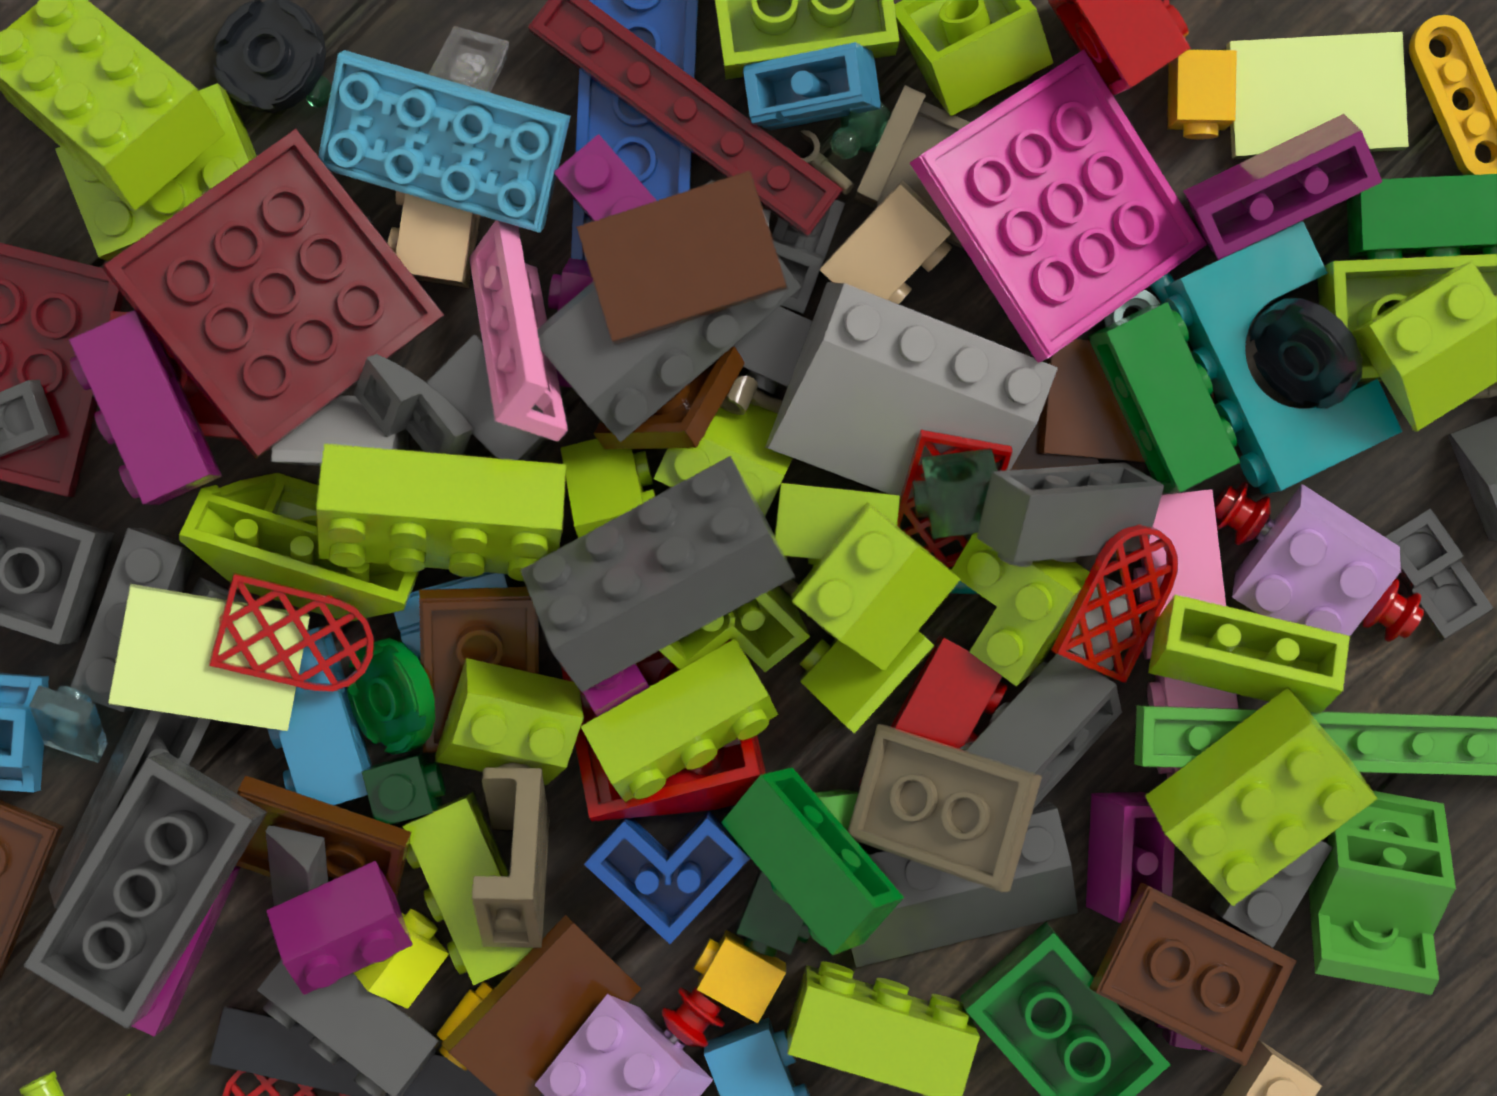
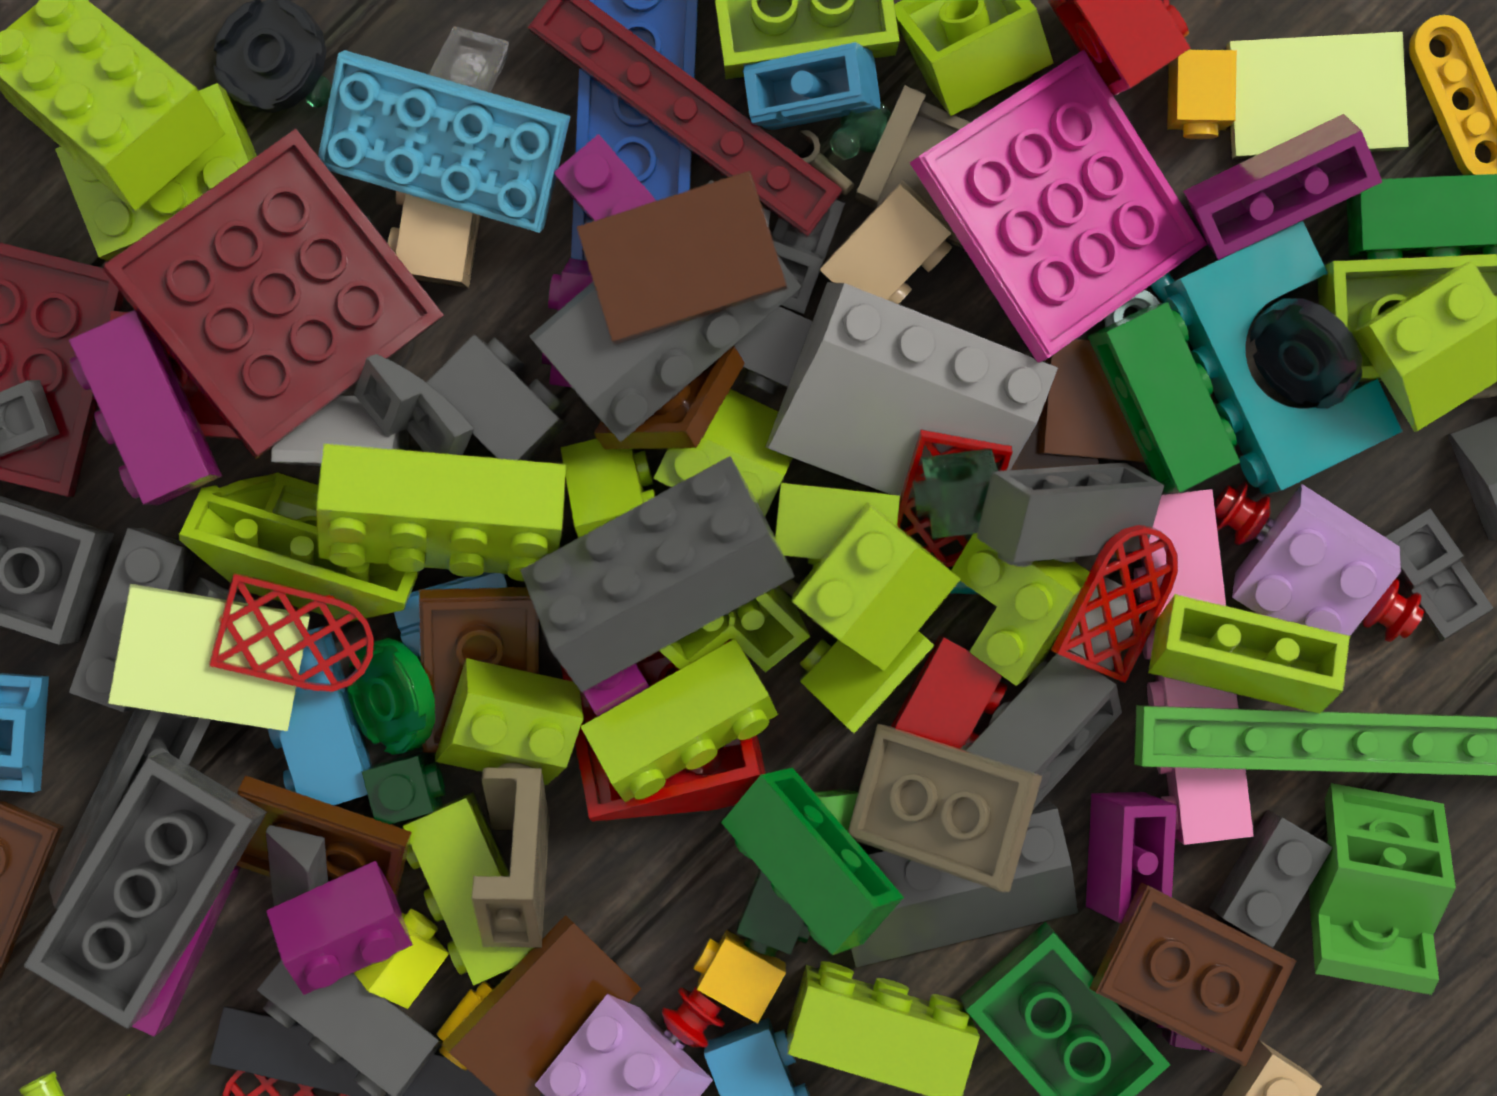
clear light blue plate [29,685,108,763] -> none
bright pink fence [469,220,567,441] -> none
blue brick [584,811,750,944] -> none
dark tan hand [720,376,783,415] -> none
lime brick [1145,688,1378,906] -> none

